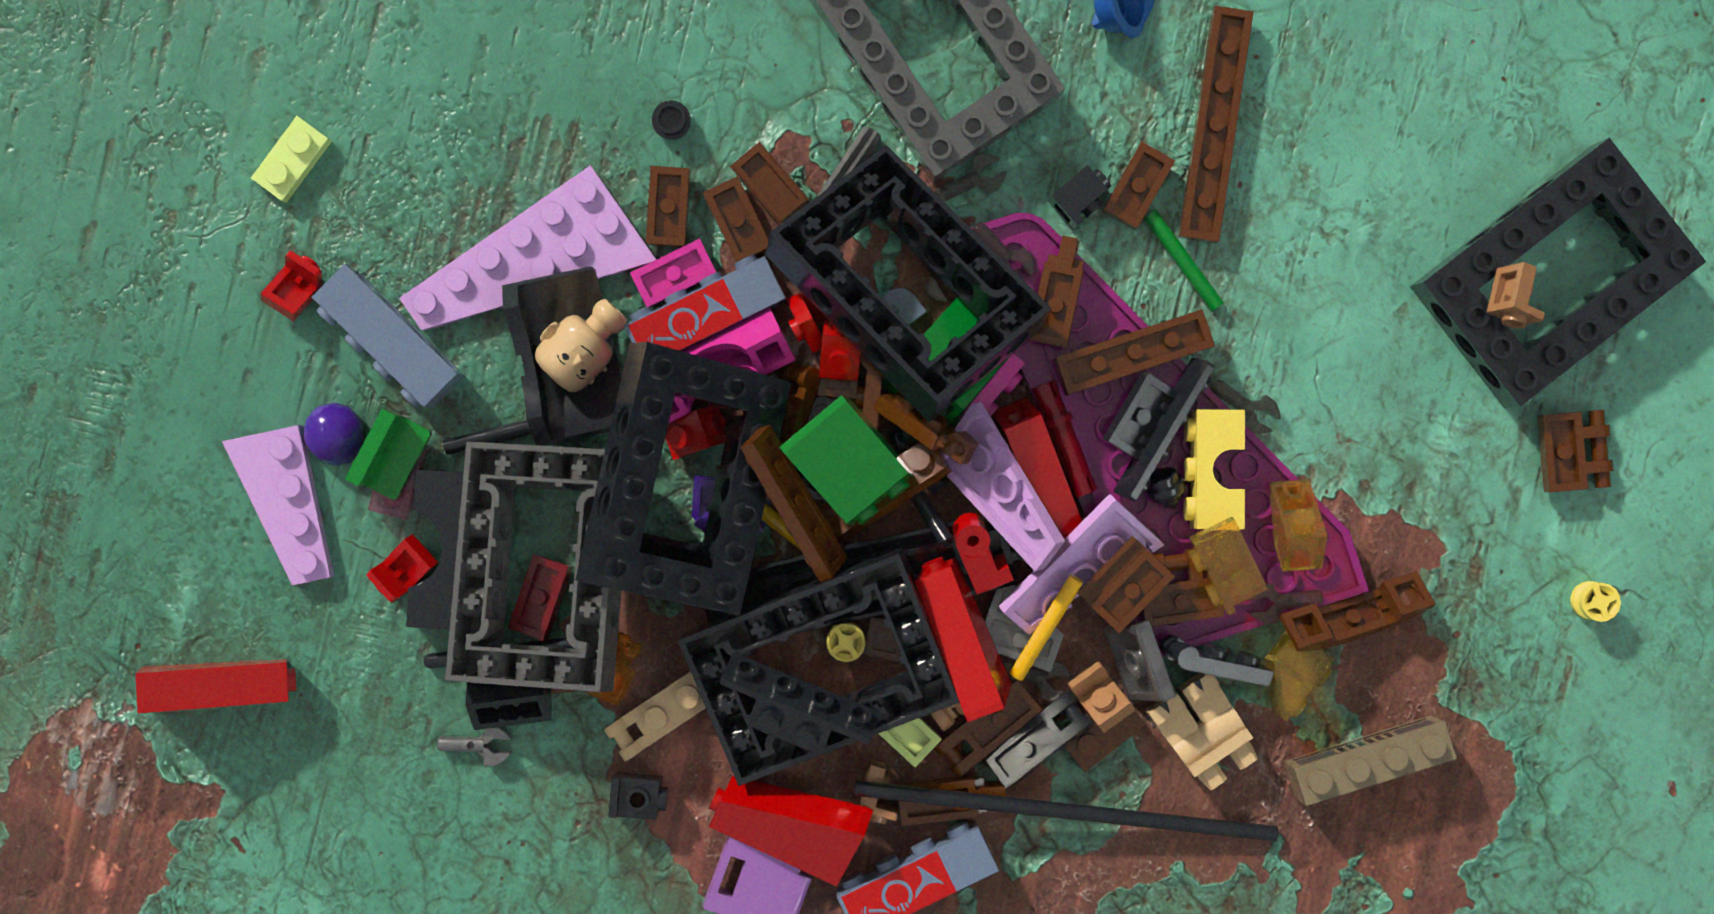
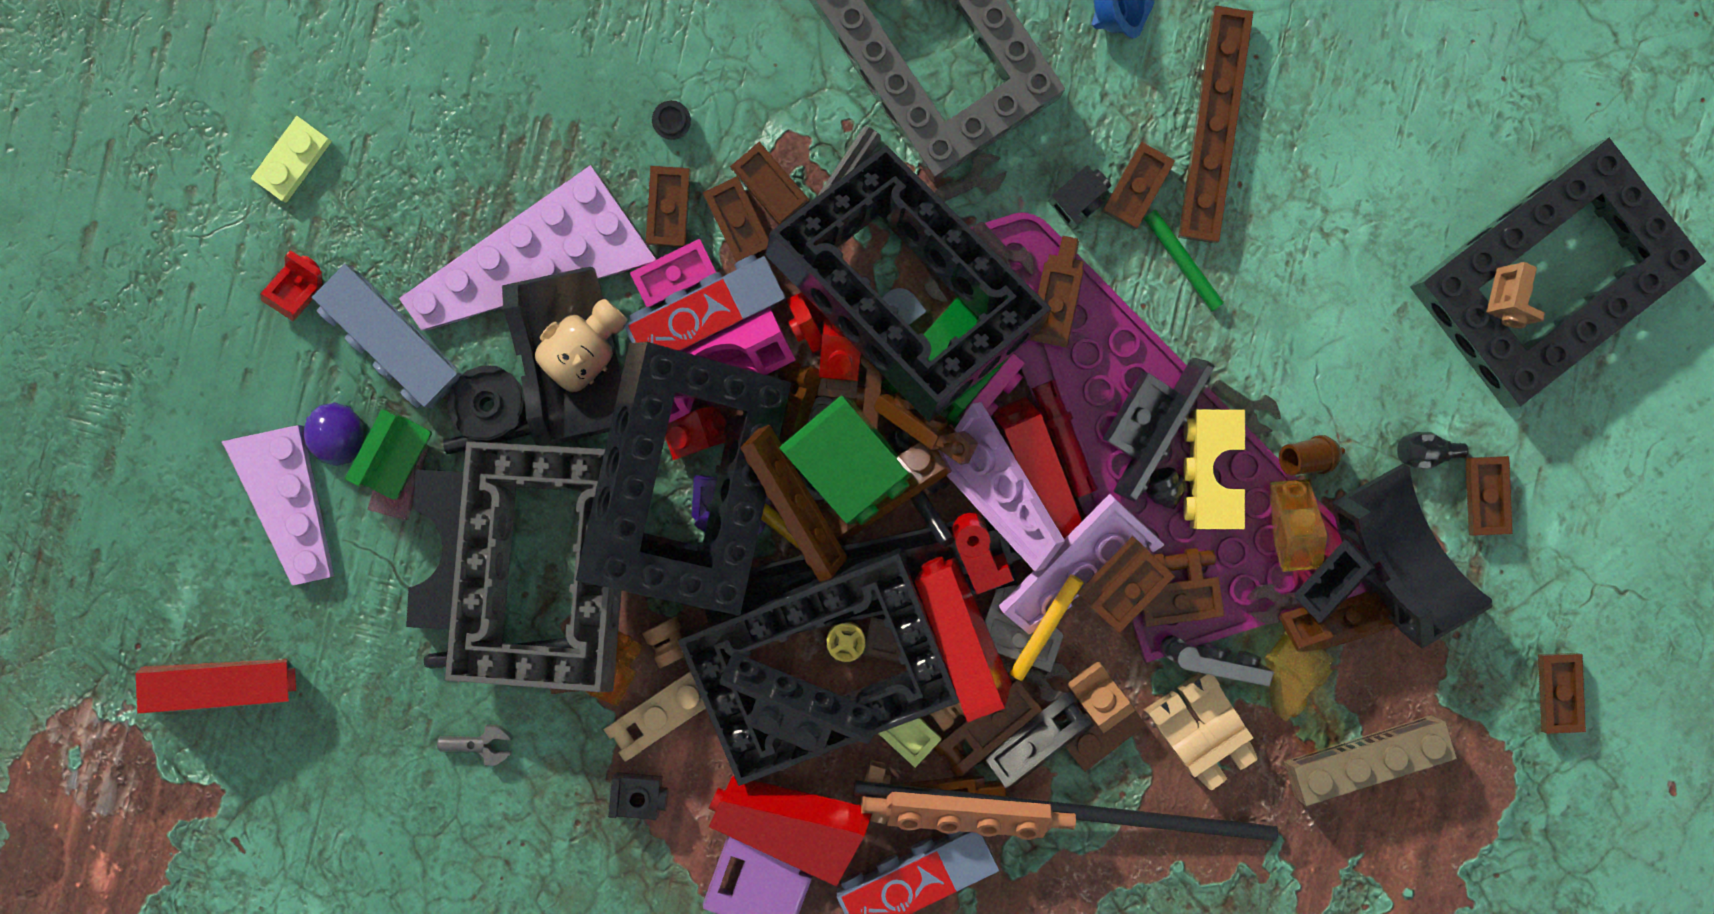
red bracket [366,534,439,603] -> none
black brick [465,682,552,730] -> none
dark red plate [508,554,573,641] -> none
reddish brown plate [1053,309,1215,396] -> none
flat silver plate [1104,621,1176,702] -> none
clear yellow bracket [1188,516,1268,616] -> none
reddish brown plate [1537,410,1614,493] -> none
light yellow wheel [1570,581,1621,622] -> none
none -> black plate [447,365,526,443]
none -> medium nougat wheel [642,616,684,668]
none -> nougat plate [861,792,1076,840]
none -> reddish brown piece [1279,435,1345,476]
none -> black slope [1294,539,1376,624]
none -> black panel [1332,464,1493,649]
none -> black piece [1397,432,1468,468]
none -> reddish brown plate [1465,456,1513,536]
none -> reddish brown plate [1538,653,1586,734]

